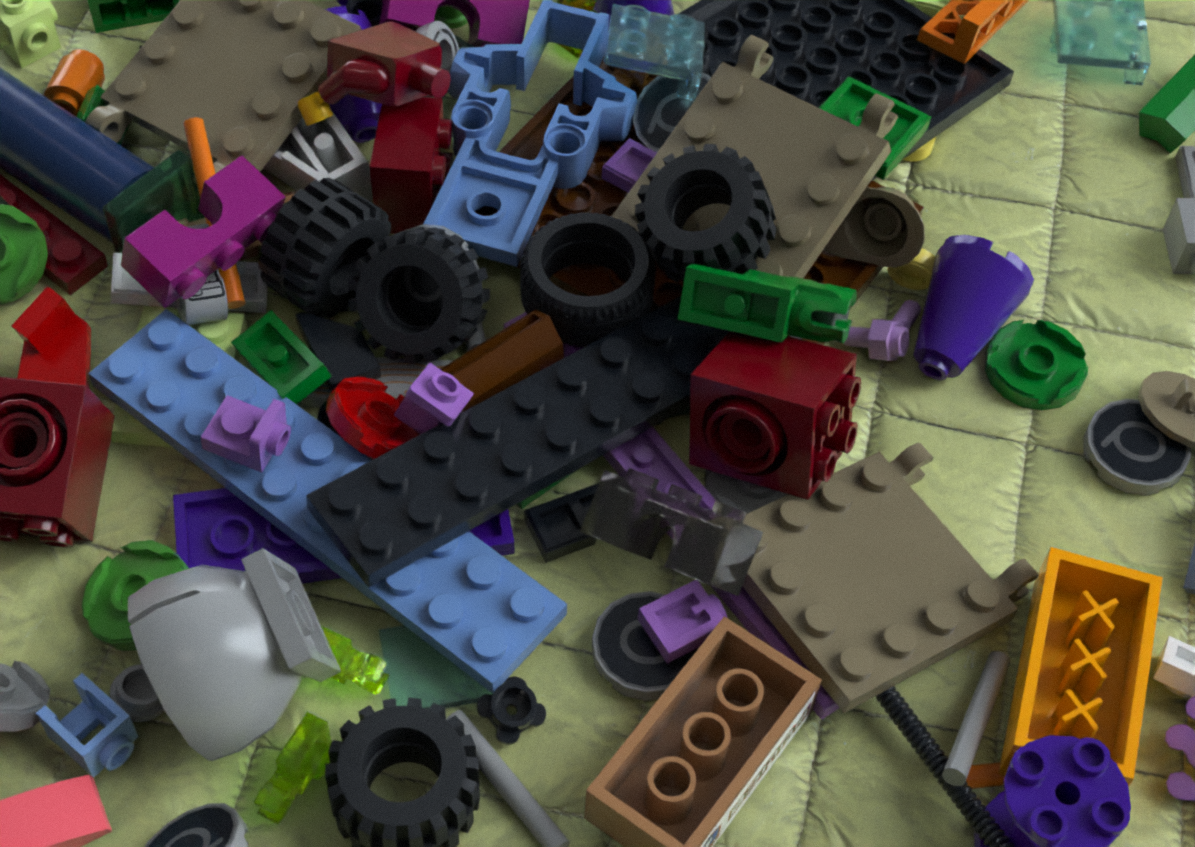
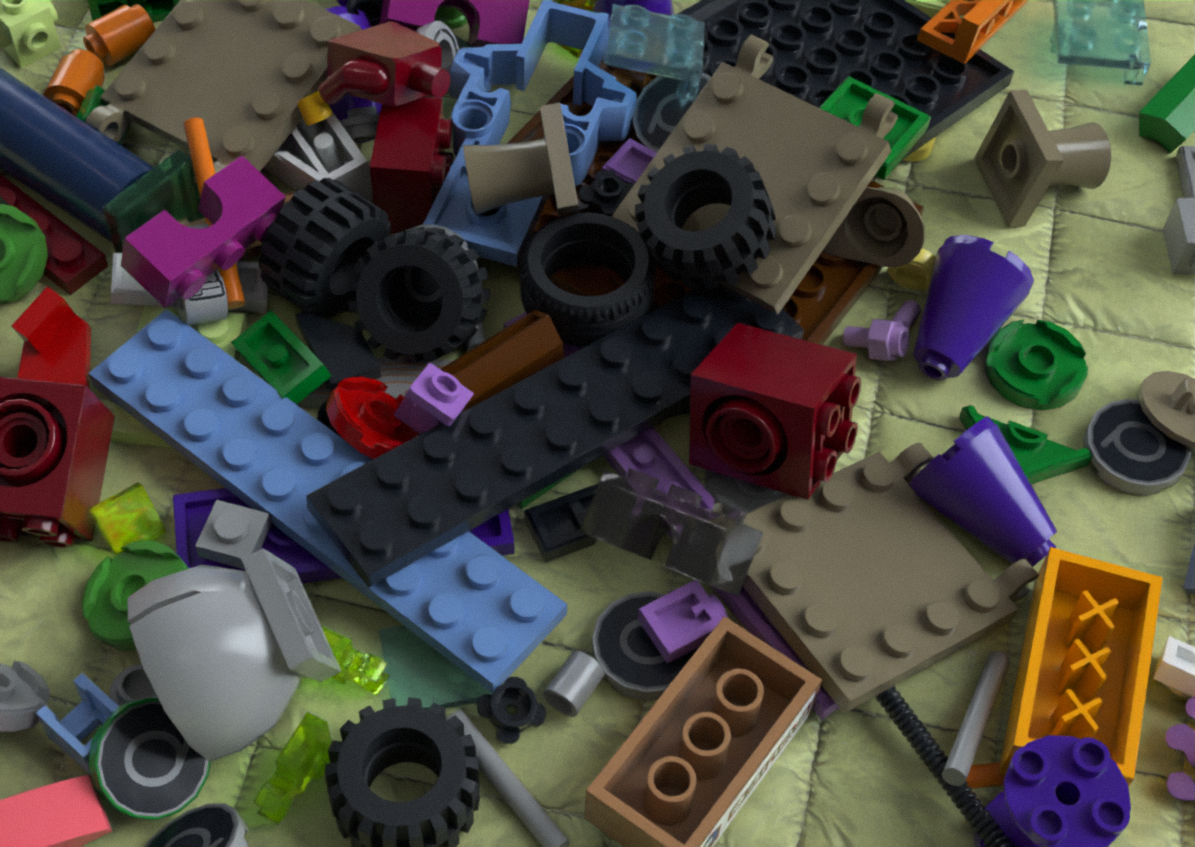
medium lavender bracket [201,395,291,473] -> none
green plate [678,263,857,344] -> none
none -> orange brick [83,4,155,66]
none -> black tile [88,697,211,820]
none -> clear neon green tile [89,482,167,557]
none -> light grey plate [195,500,271,569]
none -> light grey plate [340,107,380,142]
none -> dark tan plant [463,103,579,218]
none -> light grey hinge [543,651,605,717]
none -> black plate [579,170,634,216]
none -> dark purple cone [909,416,1057,567]
none -> green tile [959,405,1093,484]
none -> dark tan plant [974,90,1111,227]

